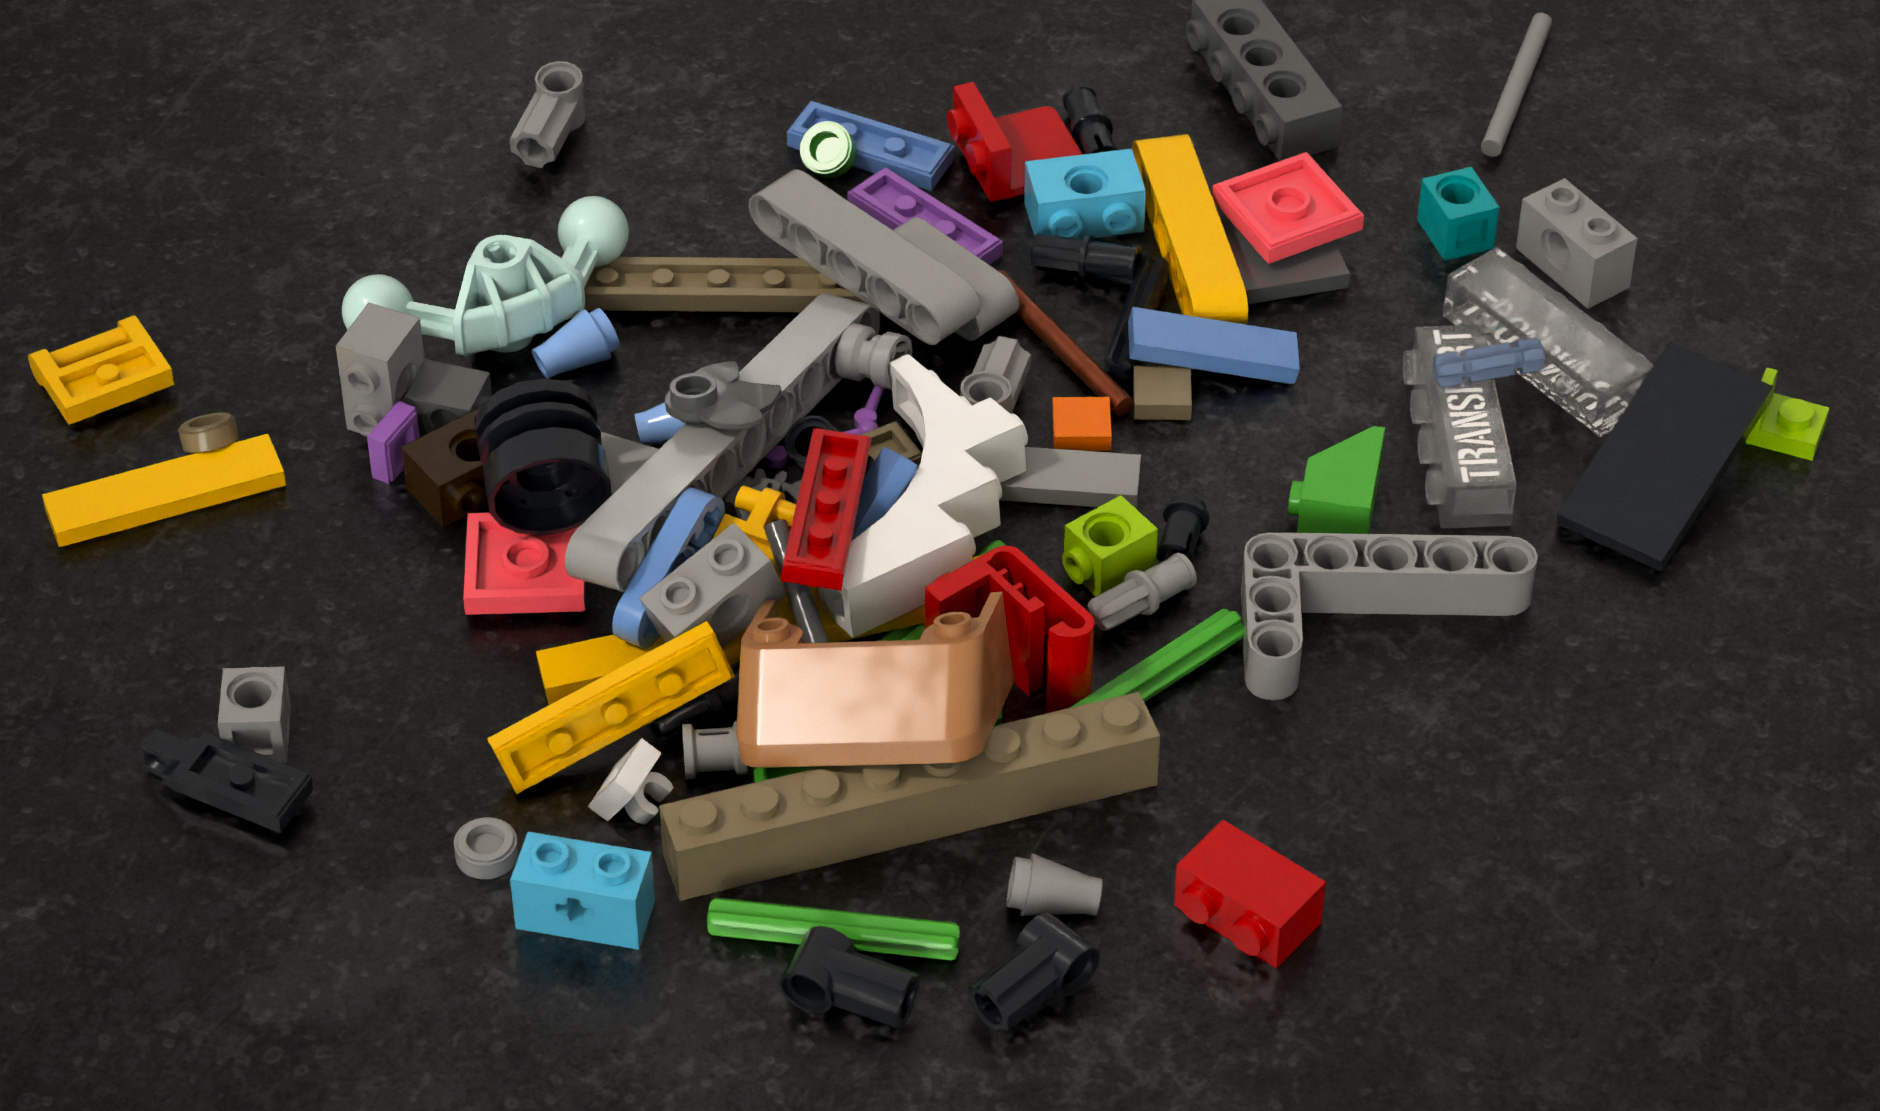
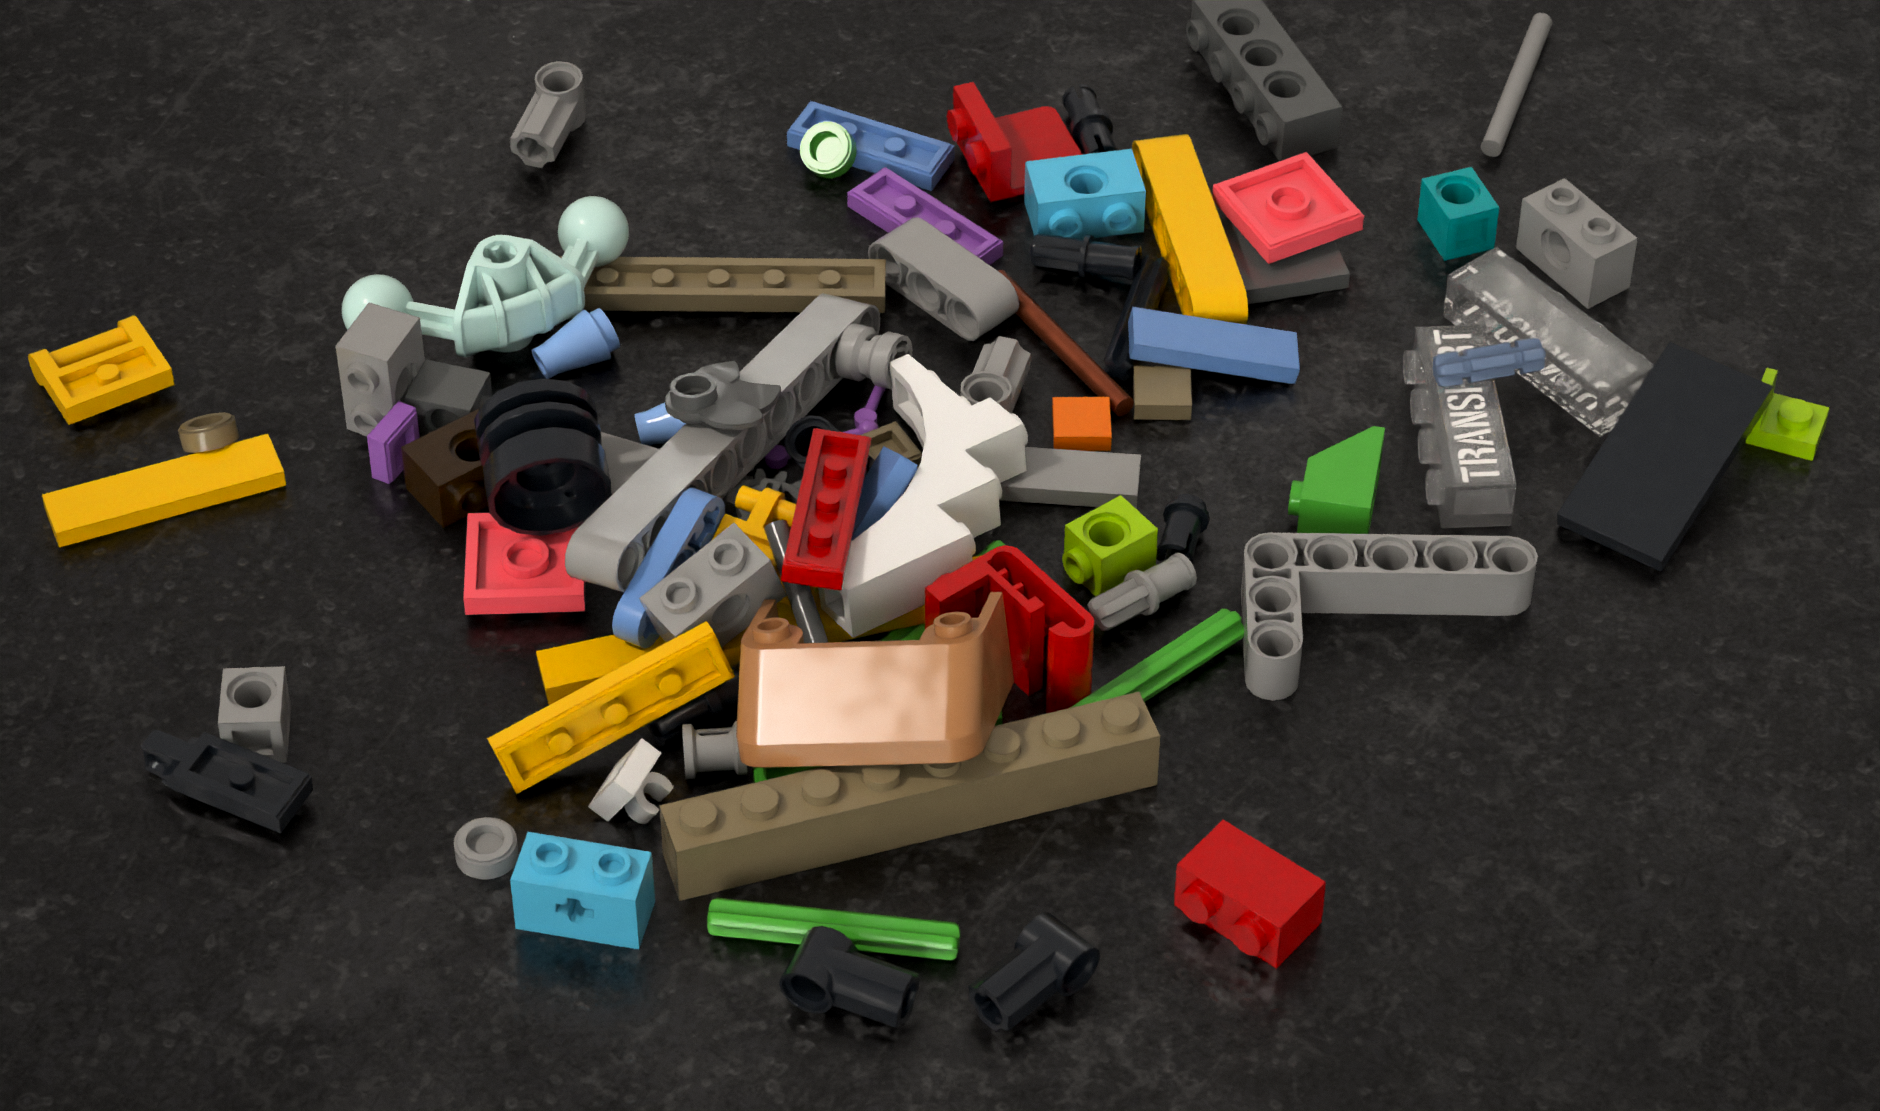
light grey beam [748,169,981,345] -> none
light grey cone [1006,853,1102,916] -> none

